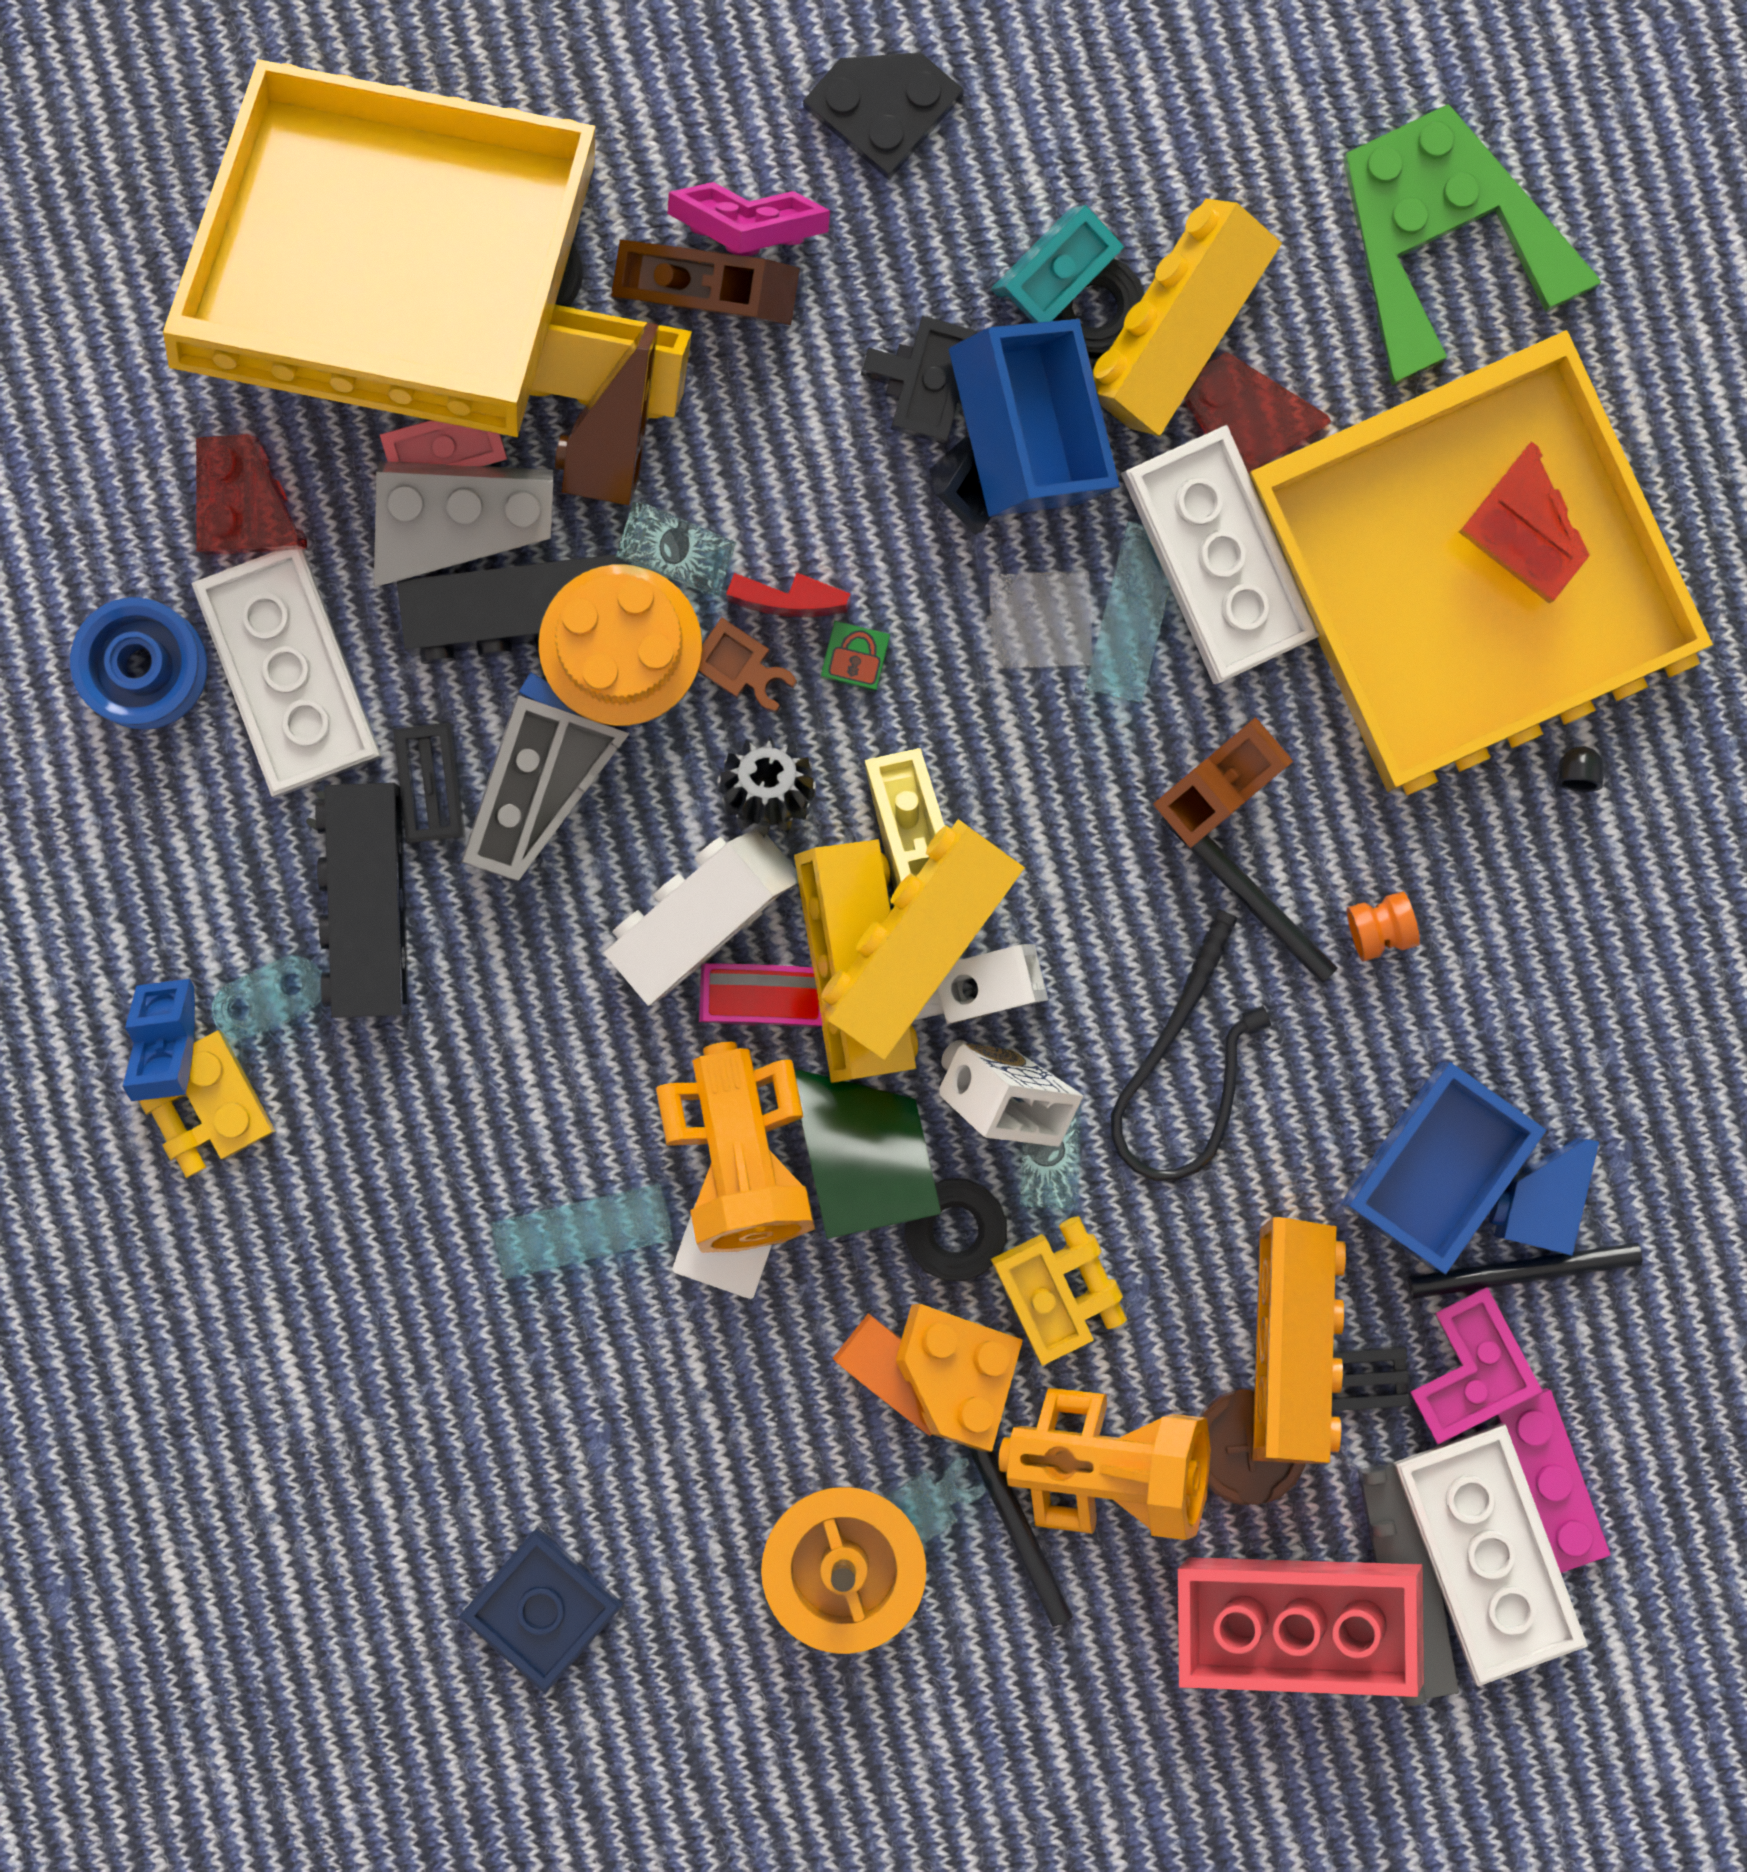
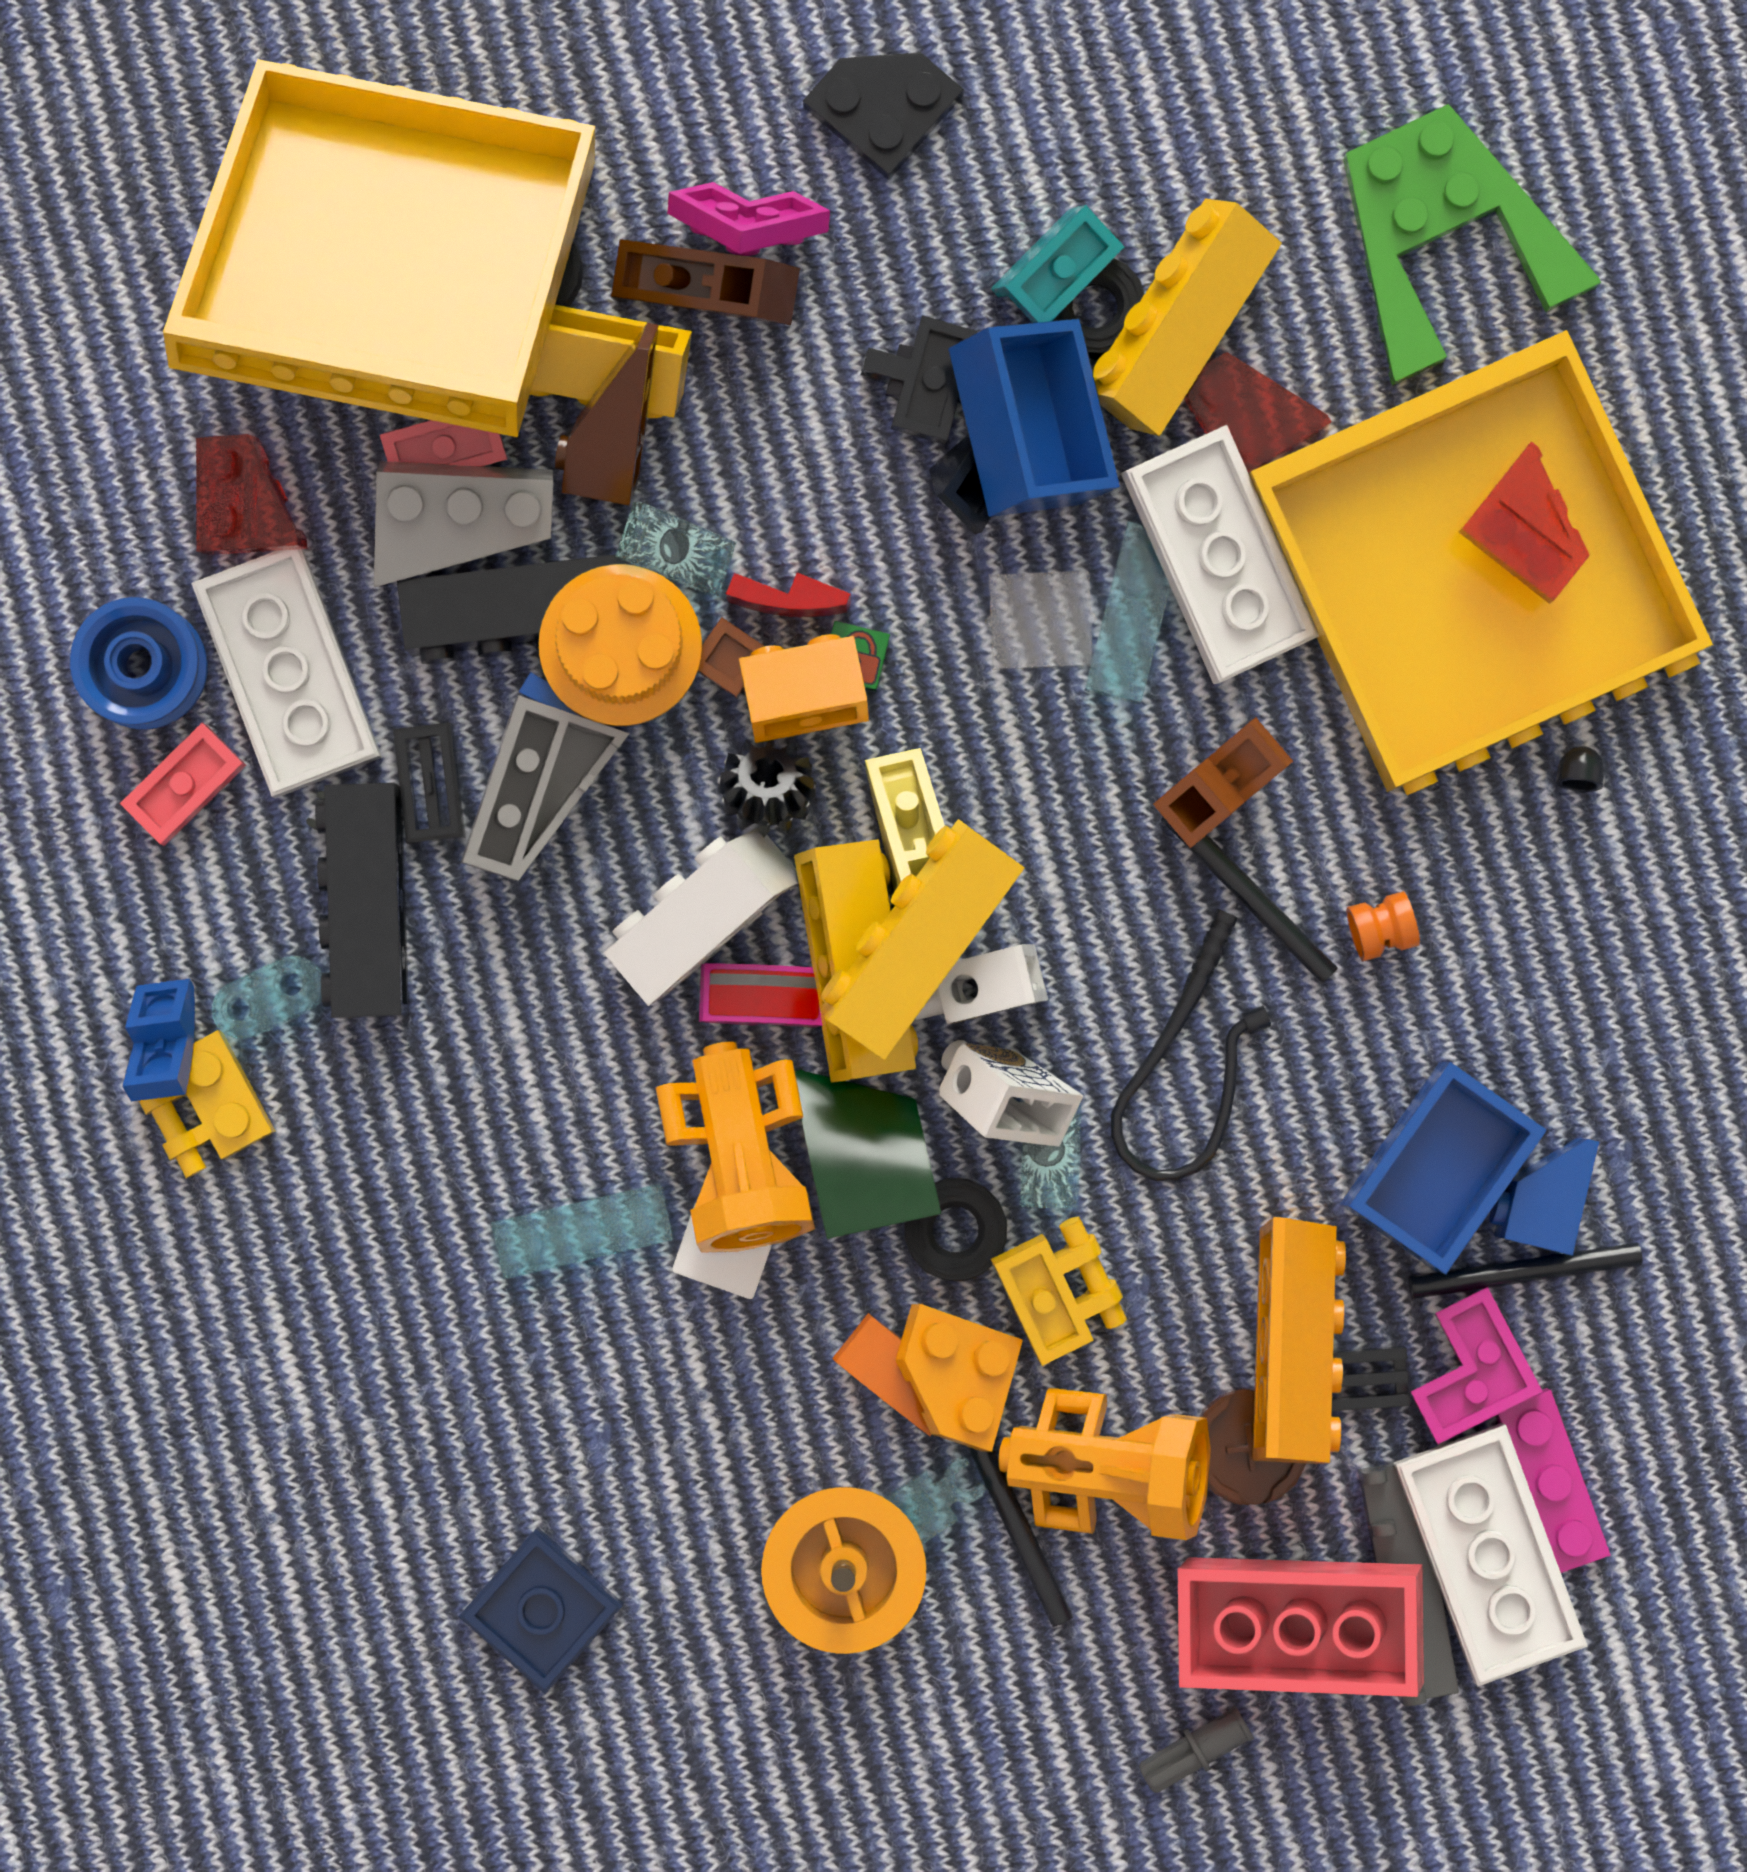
none -> coral plate [120,722,246,846]
none -> light orange brick [739,634,869,743]
none -> dark grey axle [1139,1705,1254,1793]

